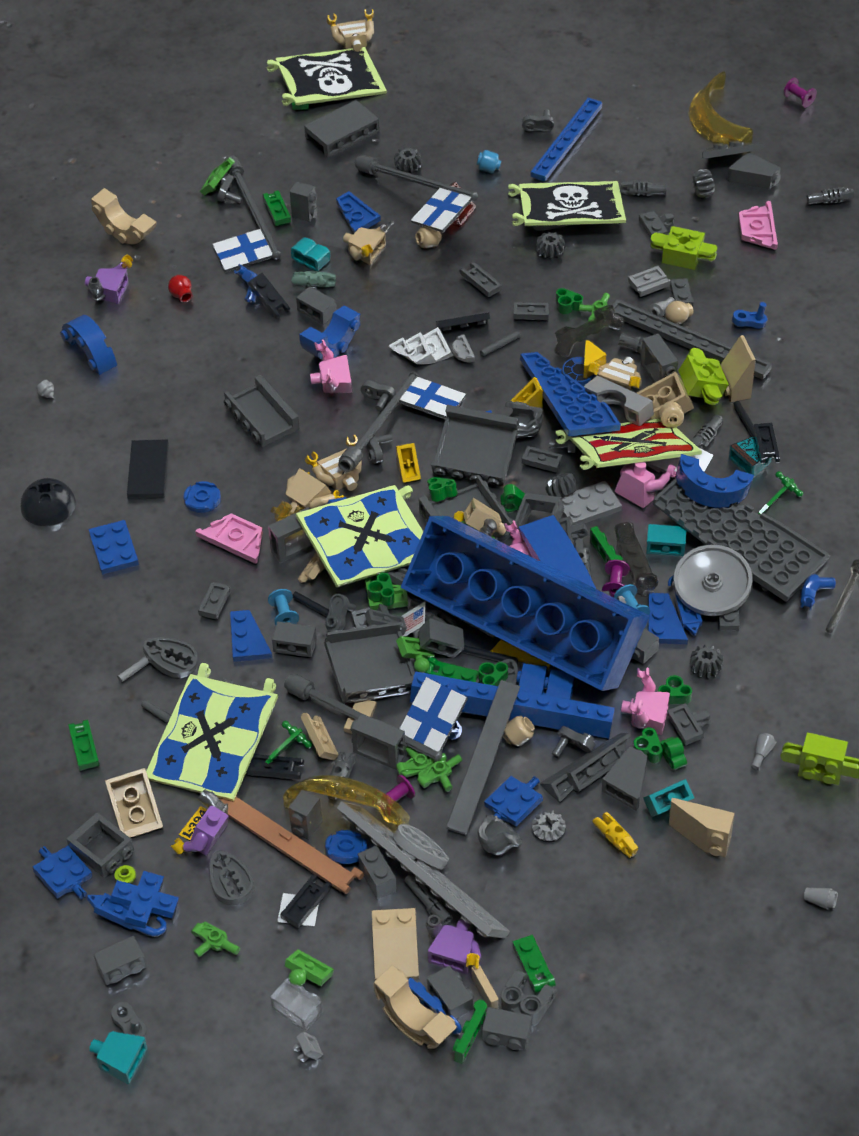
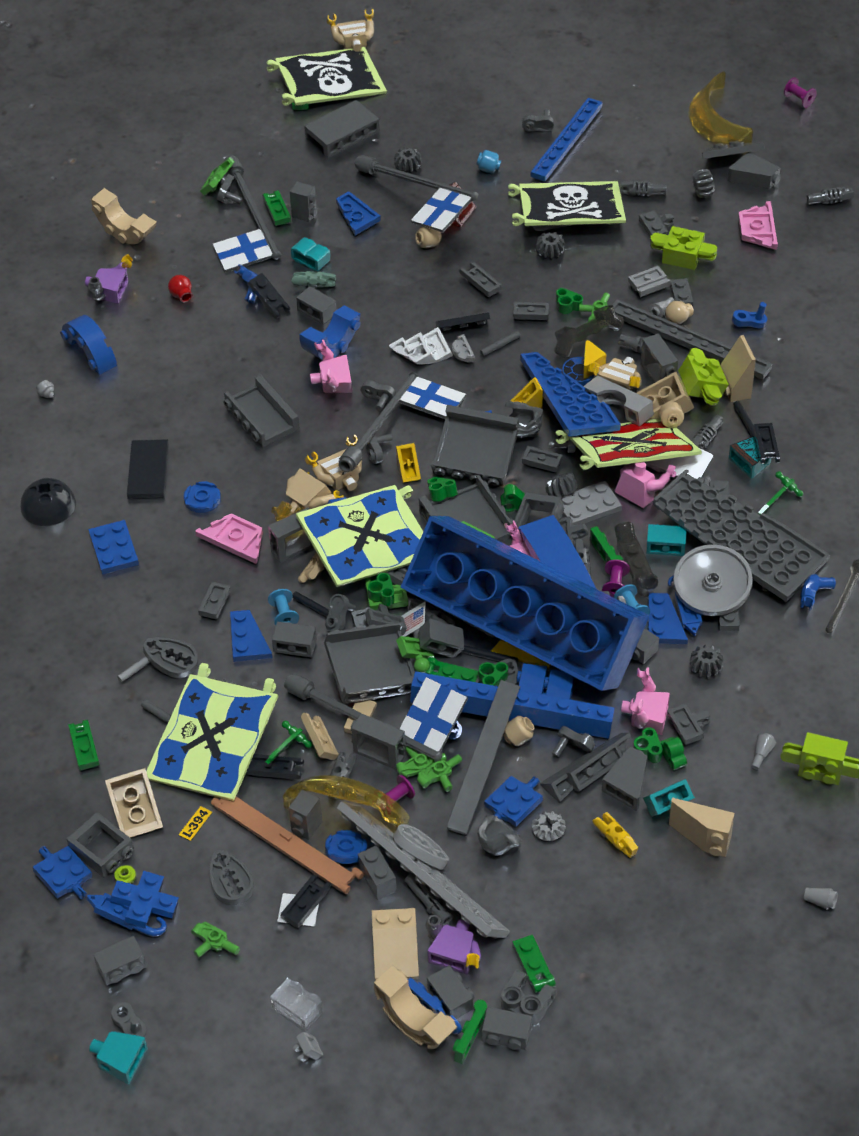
medium lavender torso [170,789,229,856] -> none
bright green plate [285,949,334,987] -> none
tan torso [343,221,394,265] -> none
tan torso [454,498,506,537] -> none
tan tile [472,966,499,1009] -> none
green piece [658,675,692,704] -> none
blue brick [676,454,754,508] -> none

